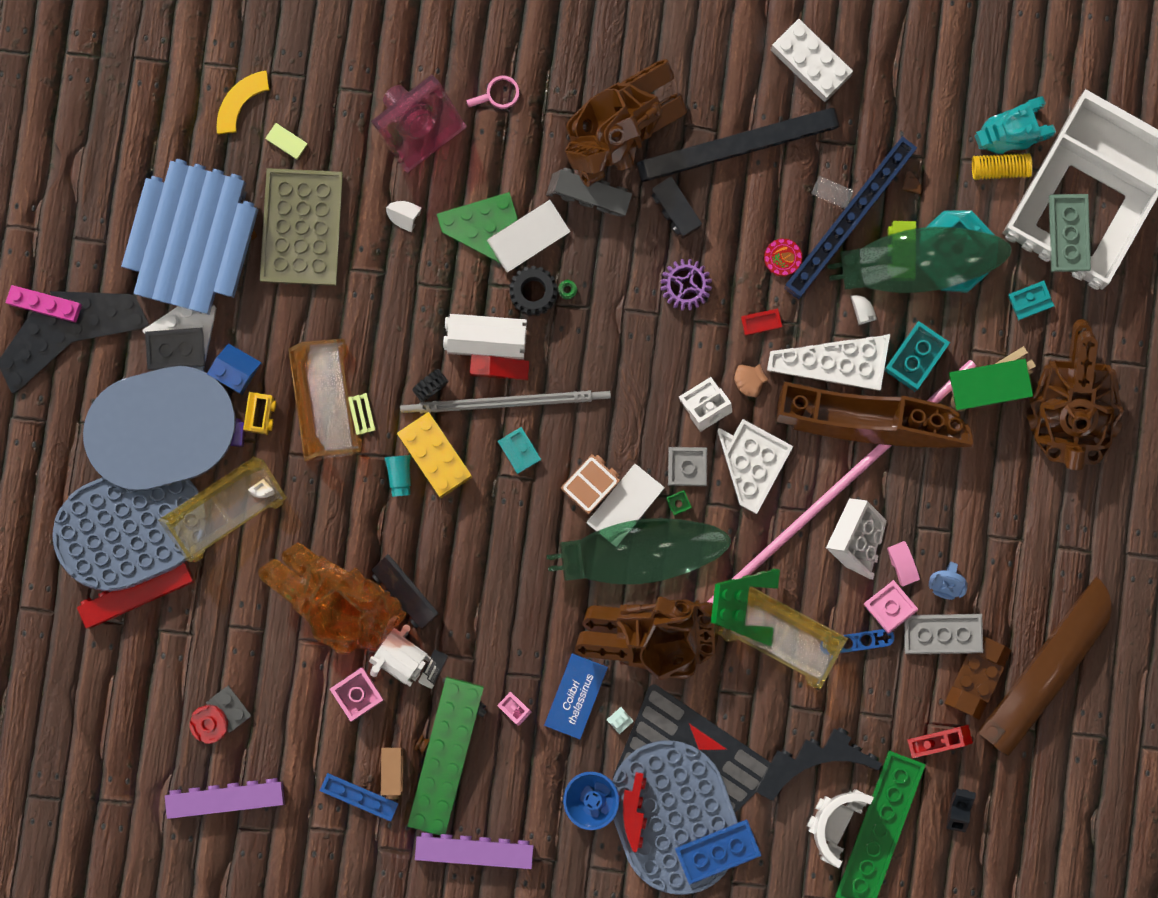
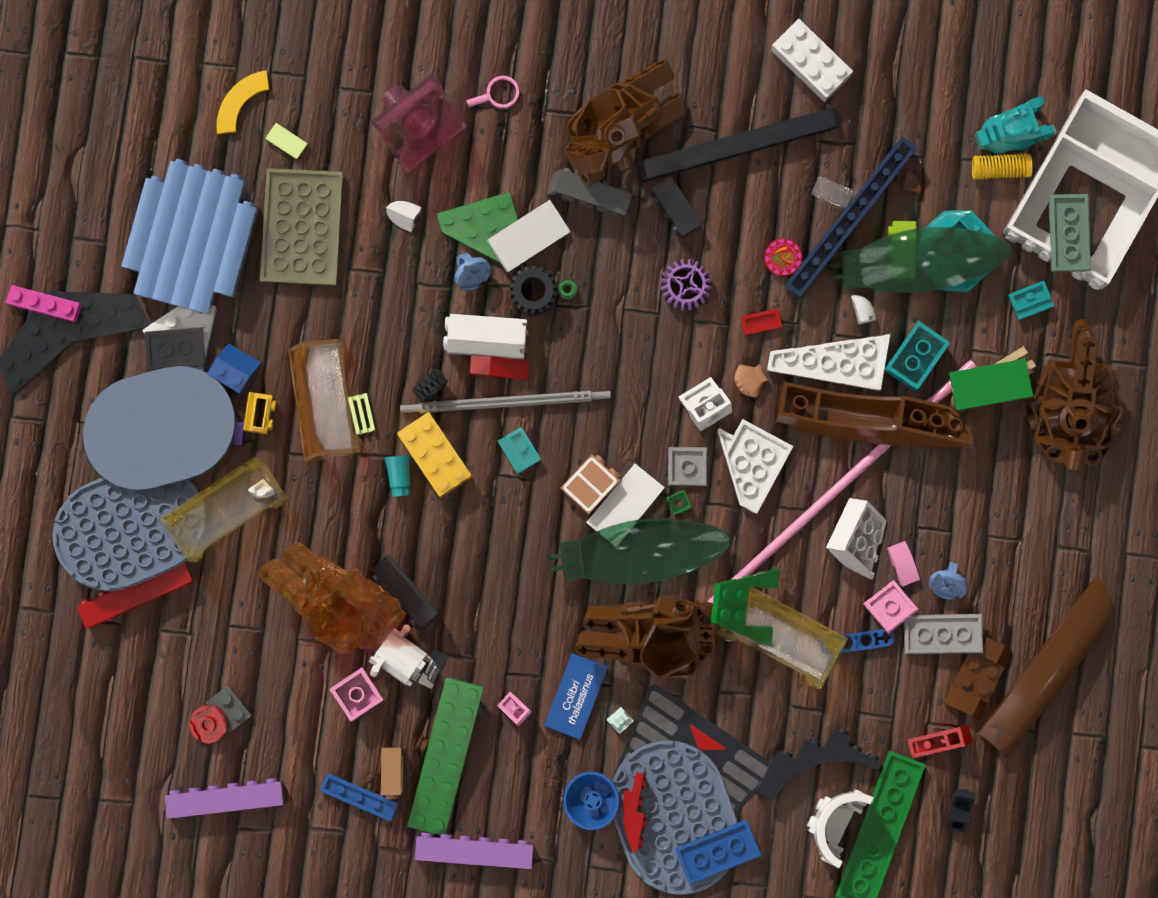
none -> medium blue tile [455,253,491,291]

